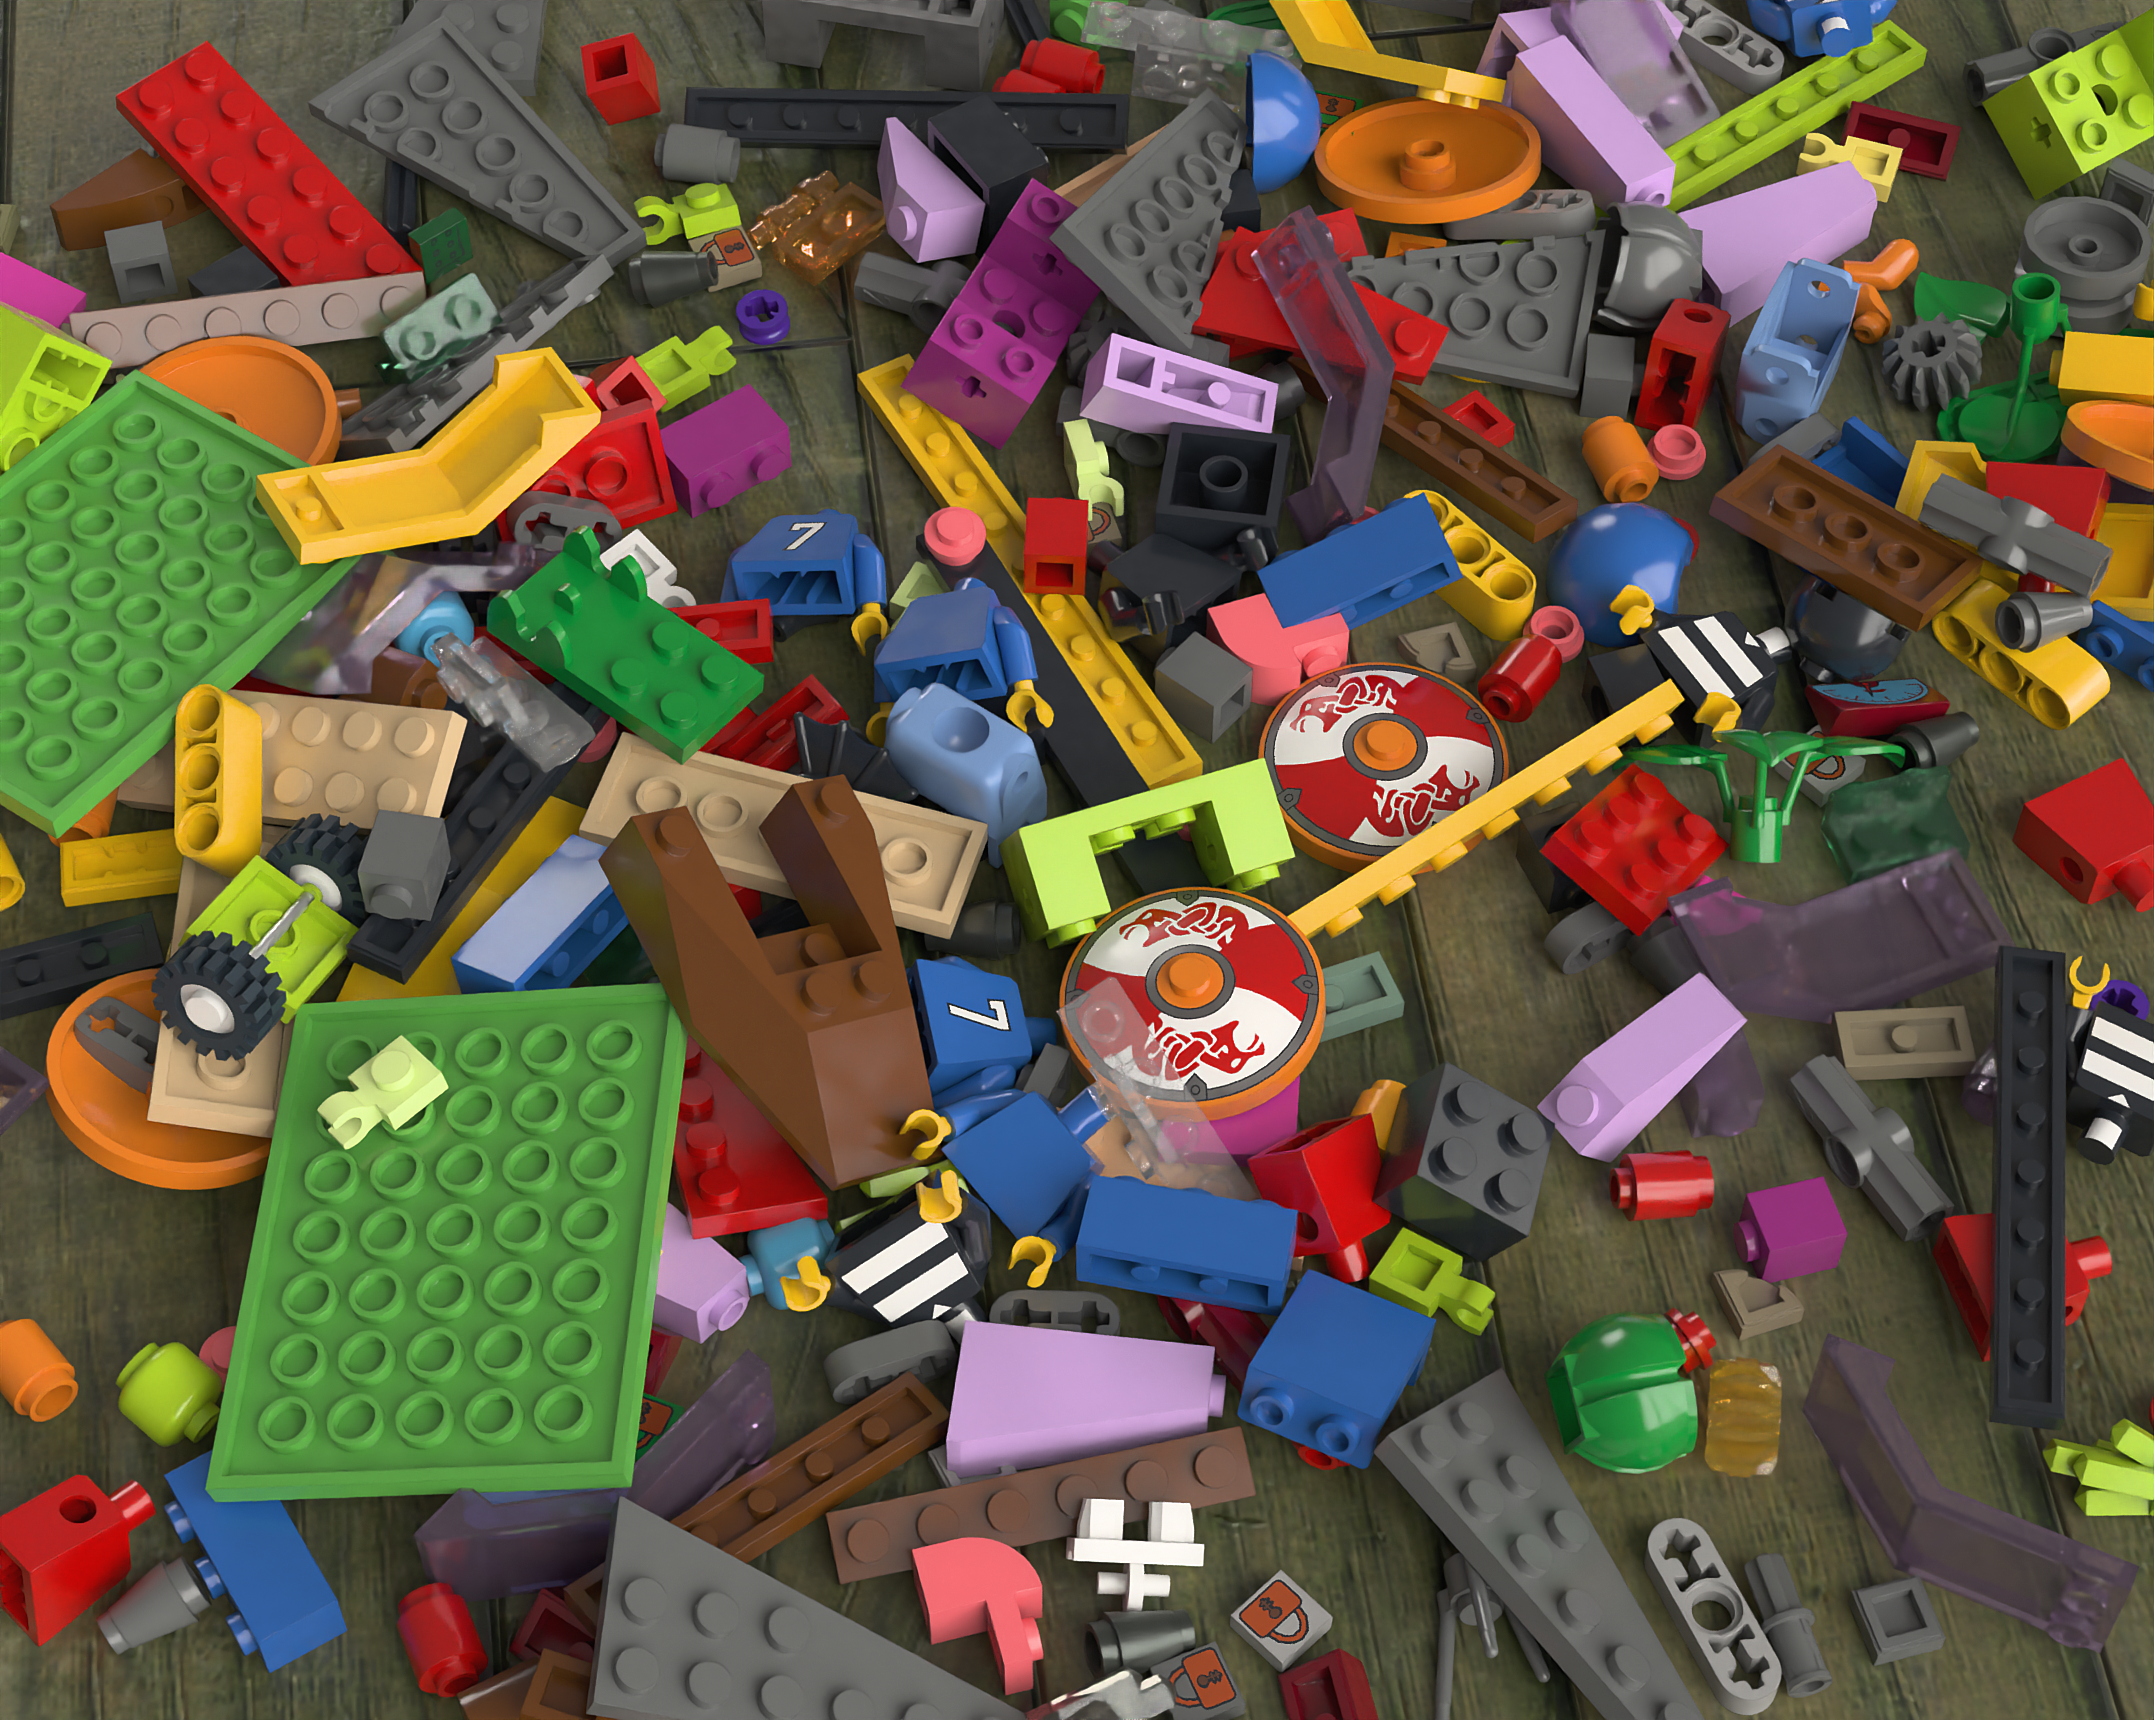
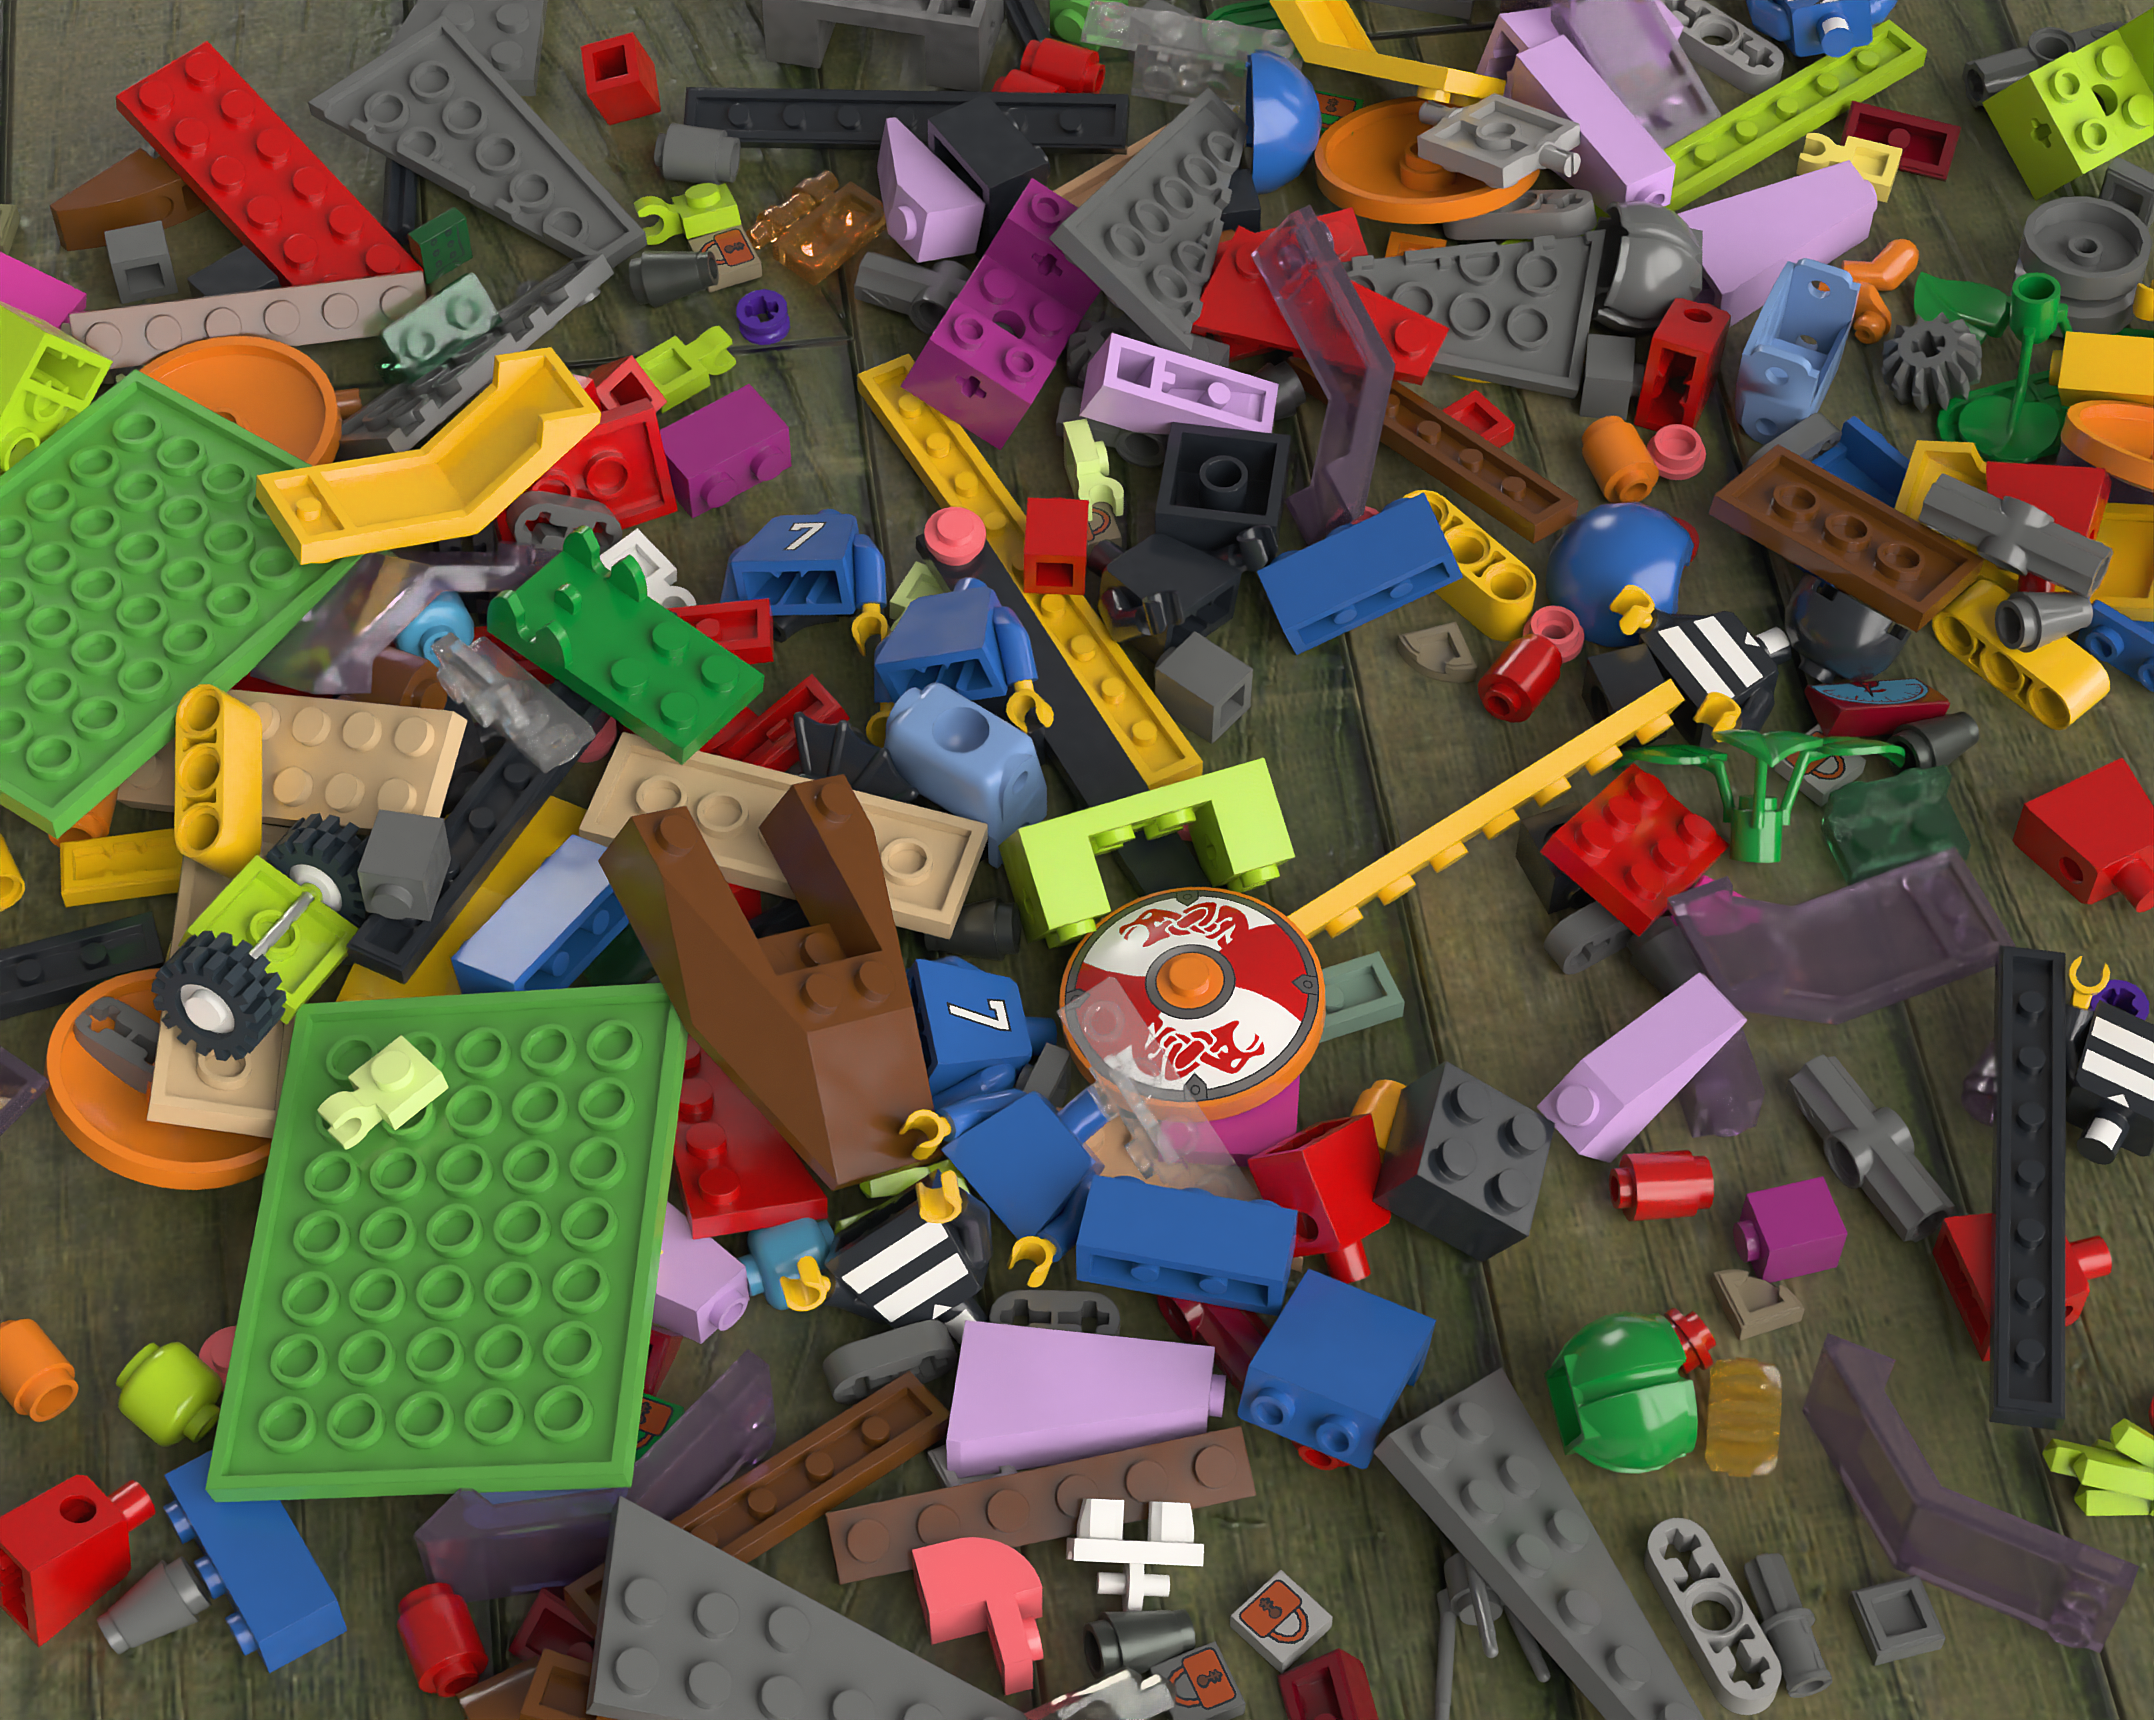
coral brick [1206,593,1350,706] -> none
dish [1258,662,1509,875] -> none
lime plate [1369,1227,1495,1335] -> none
dark tan plate [1830,1006,1976,1081] -> none
none -> light grey plate [1417,93,1581,189]

